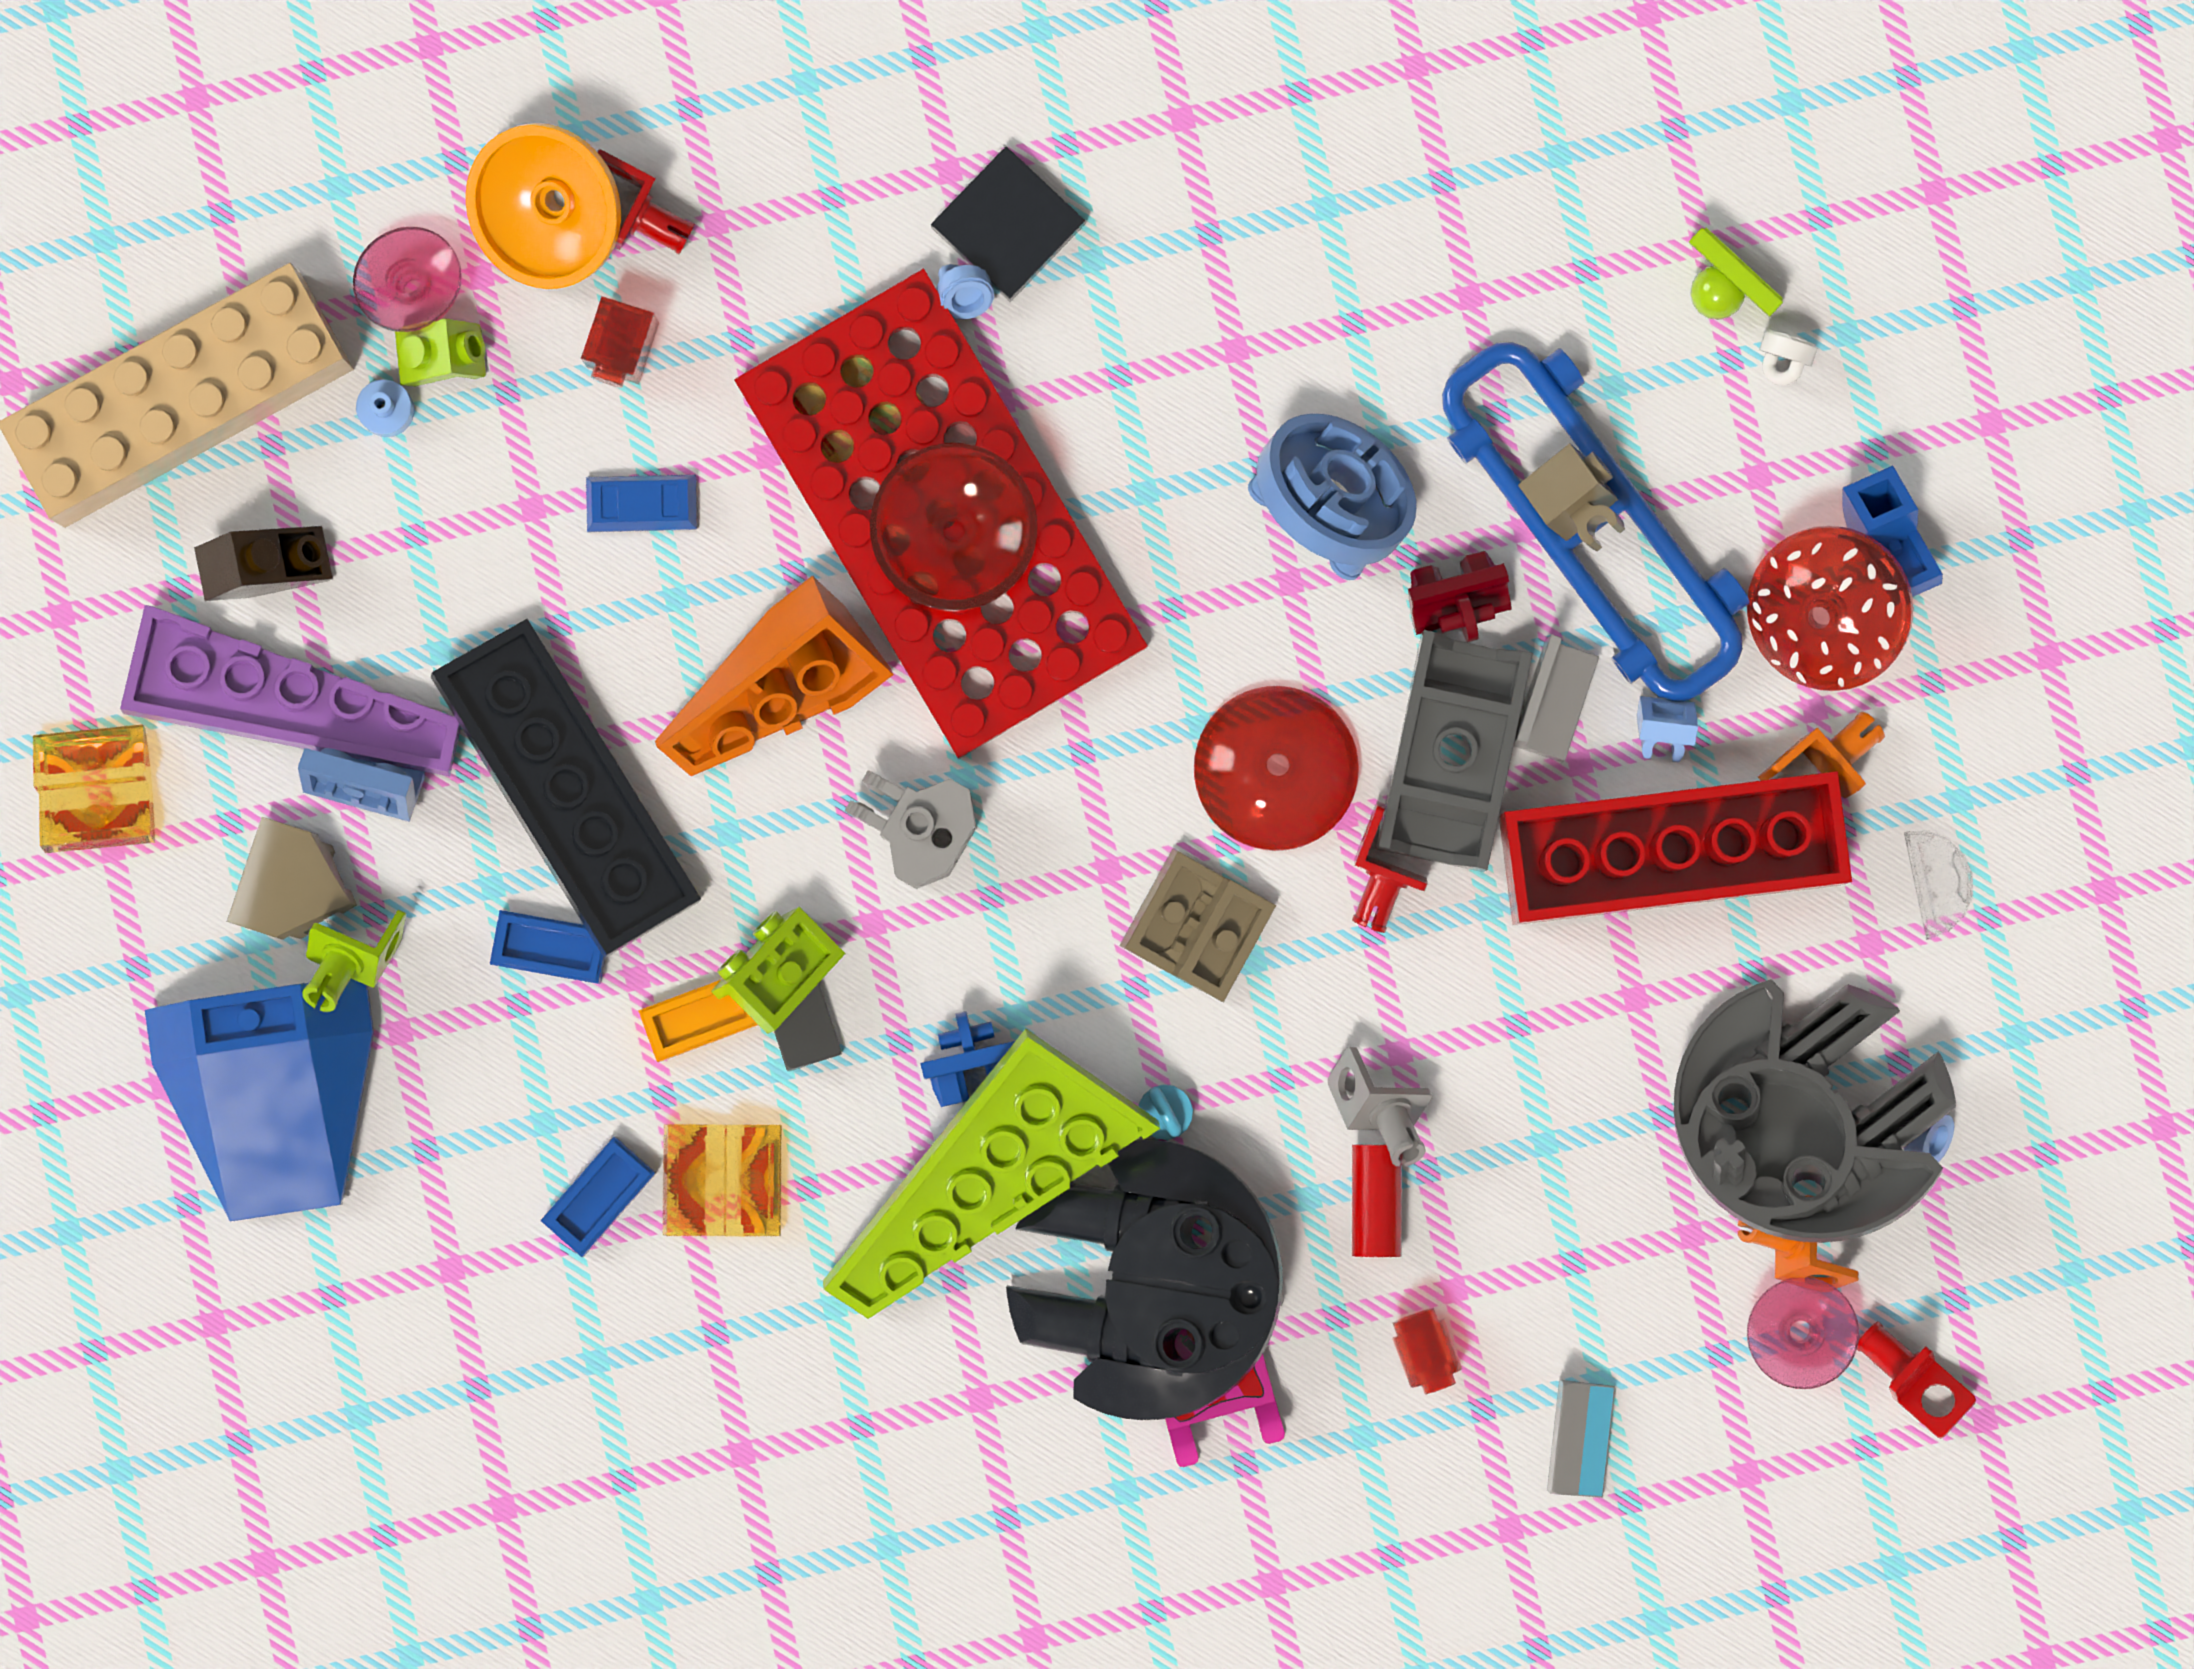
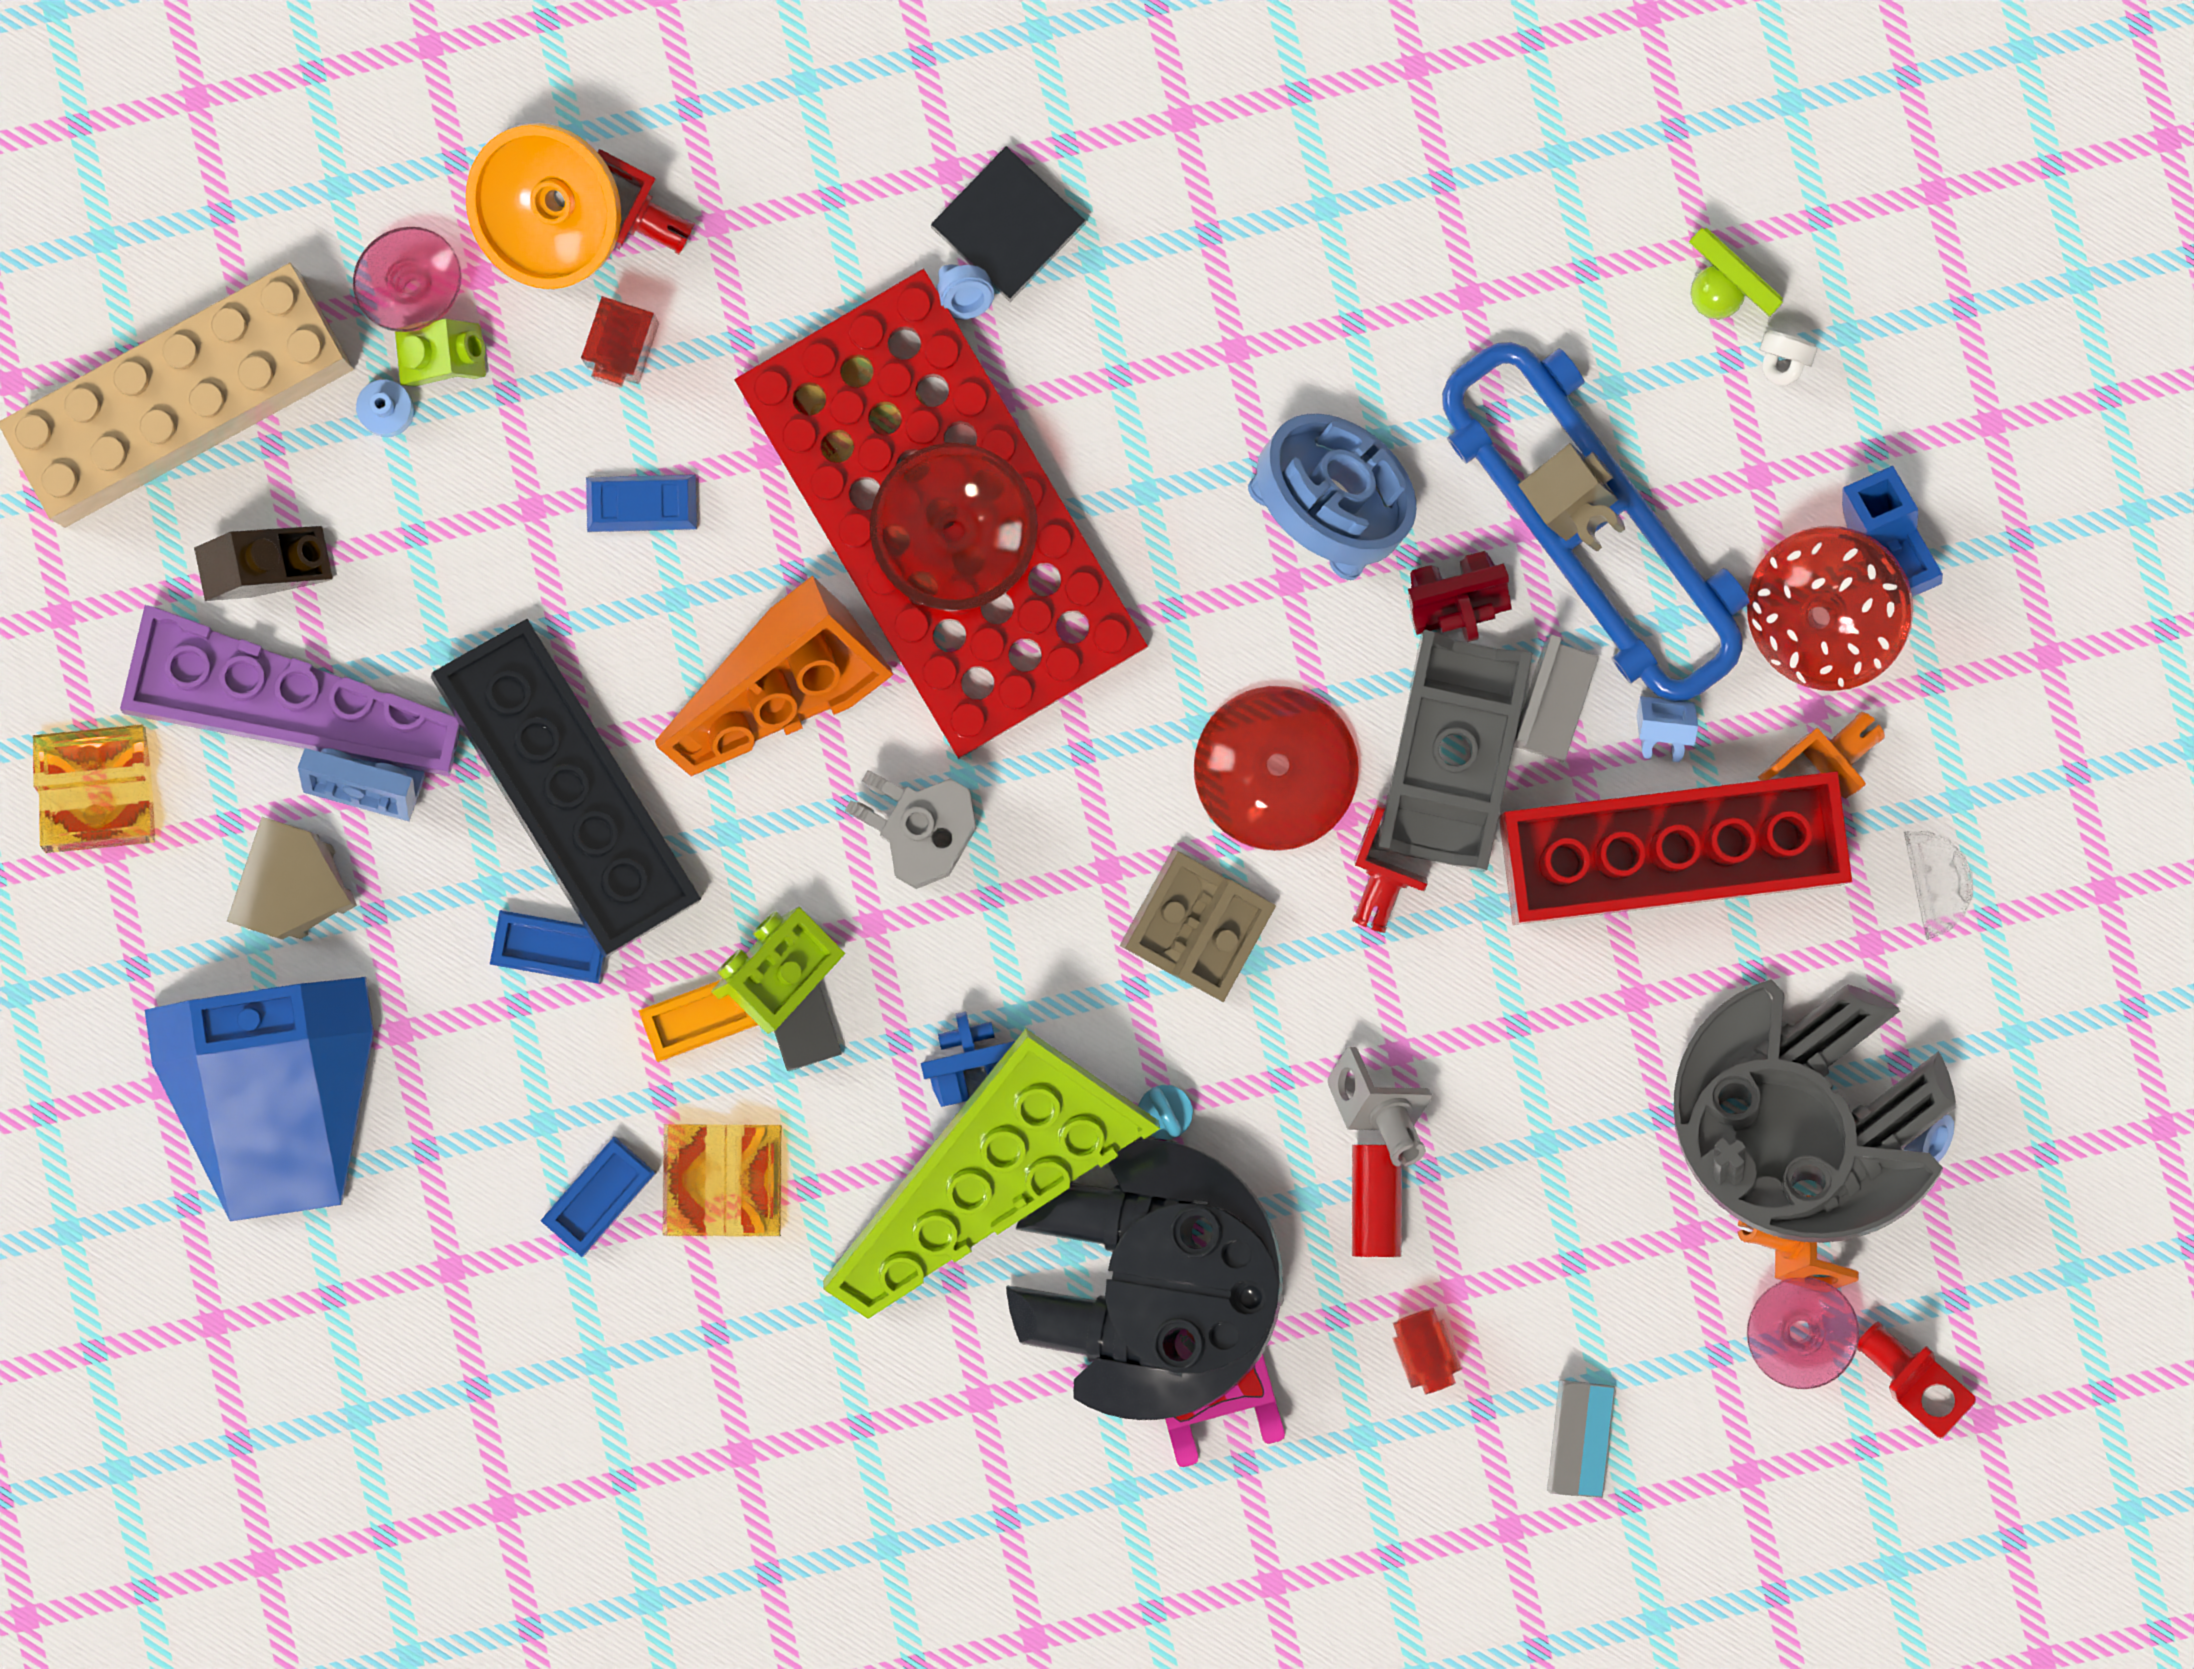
lime bracket [302,910,406,1012] -> none

